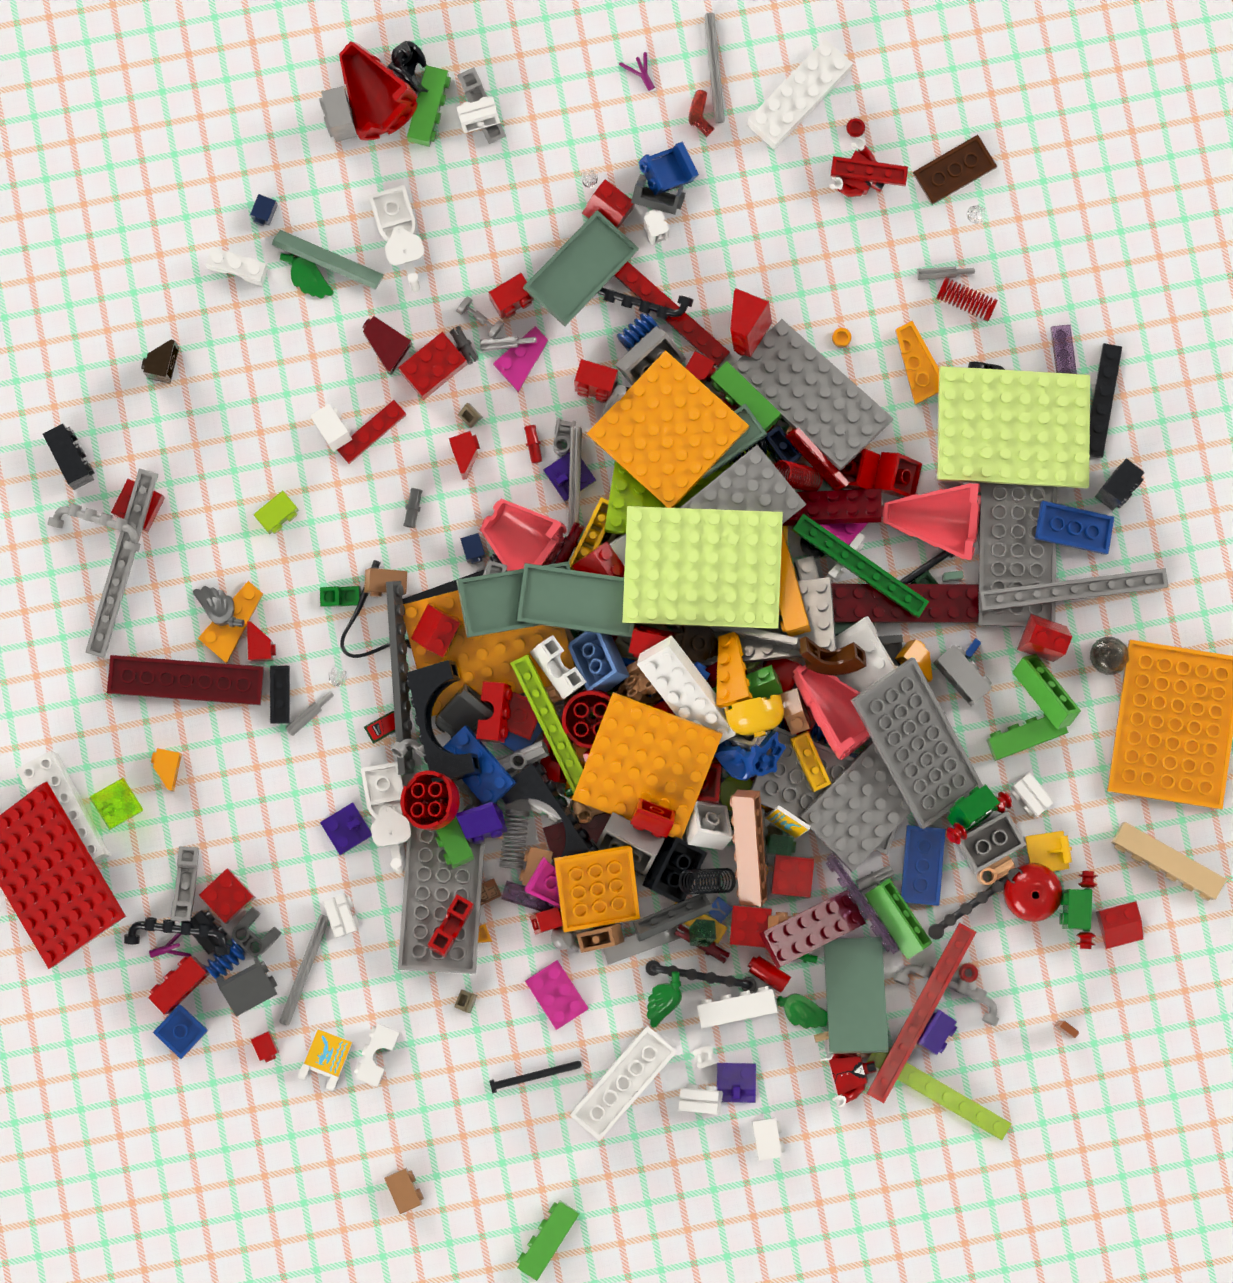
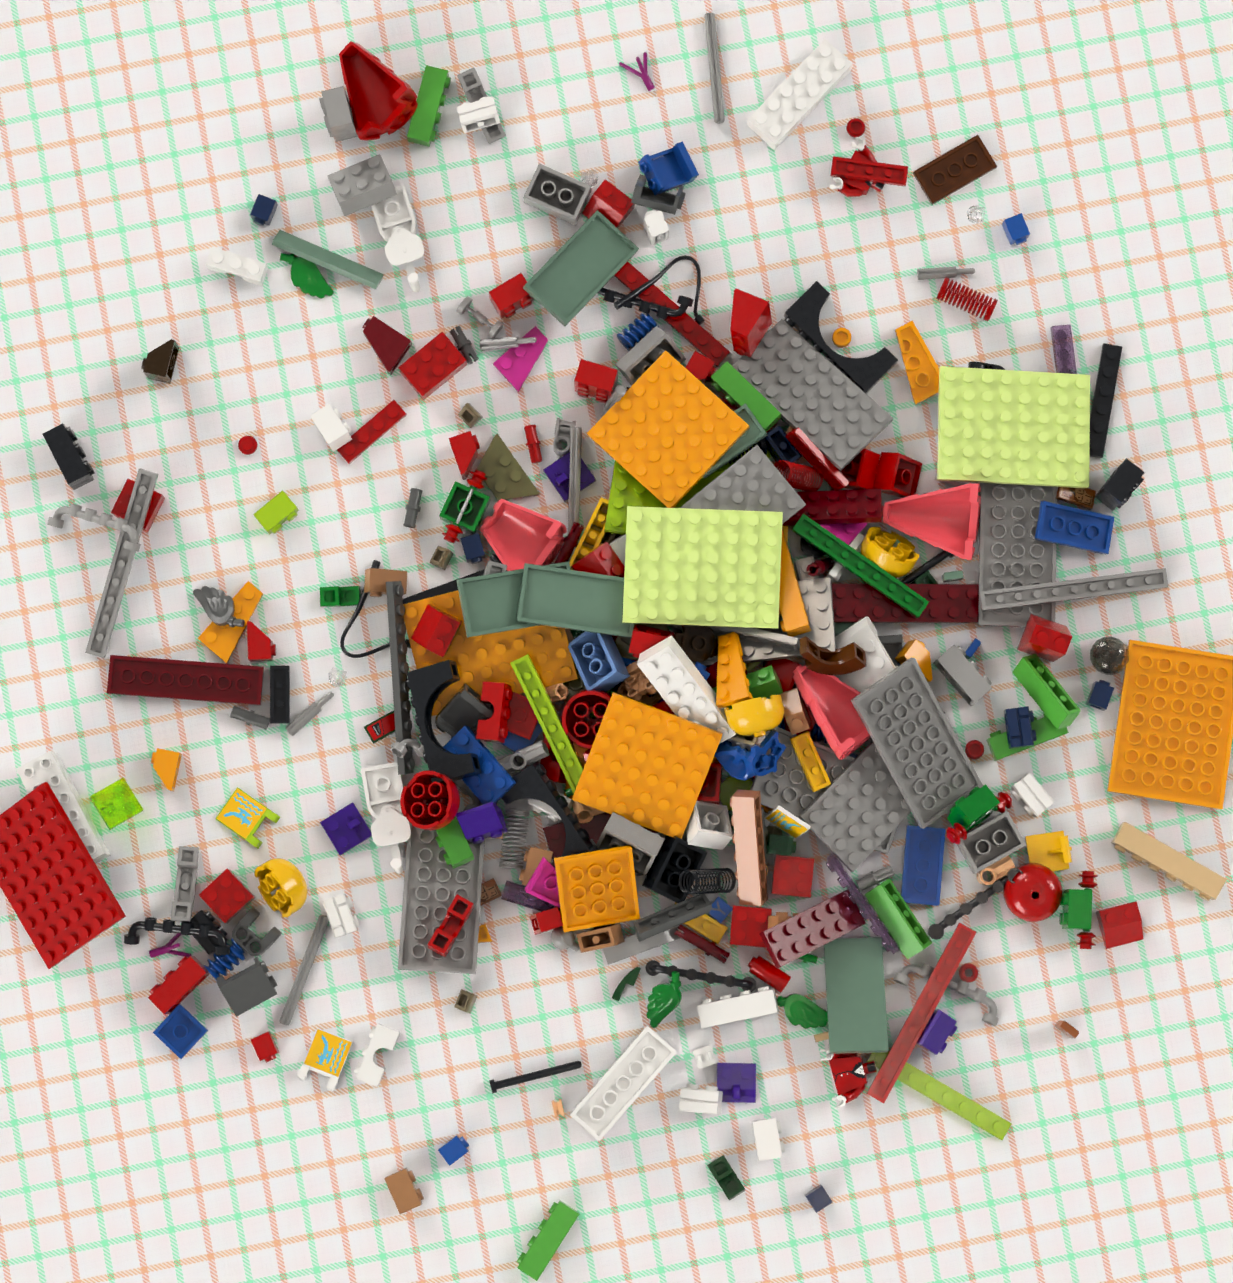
black hair [387,41,429,93] -> none
dark pink plate [525,960,589,1030] -> none
white arch [530,635,586,699] -> none
red slope [630,798,676,838] -> none
clear red arm [688,90,715,137] -> none
clear green brick [689,919,716,947] -> none
none -> flag [215,787,280,849]
none -> dark grey pin [230,706,270,730]
none -> red plate [238,436,258,455]
none -> yellow cylinder [255,858,307,917]
none -> light grey brick [328,154,397,216]
none -> dark tan slope [430,546,453,570]
none -> blue brick [438,1135,469,1166]
none -> green brick [439,469,491,544]
none -> olive wing [476,434,540,501]
none -> light grey brick [523,163,591,225]
none -> light nougat bush [552,1099,565,1118]
none -> dark green slope [612,967,641,1001]
none -> black piece [614,255,705,325]
none -> dark green slope [707,1155,745,1201]
none -> black arch [784,281,898,394]
none -> dark blue brick [805,1184,833,1213]
none -> dark red pin [806,557,835,576]
none -> yellow cylinder [861,527,919,578]
none -> red plate [965,740,984,759]
none -> blue brick [1002,213,1030,245]
none -> dark blue brick [1004,706,1036,749]
none -> tile [1056,487,1096,510]
none -> dark blue brick [1086,680,1114,711]

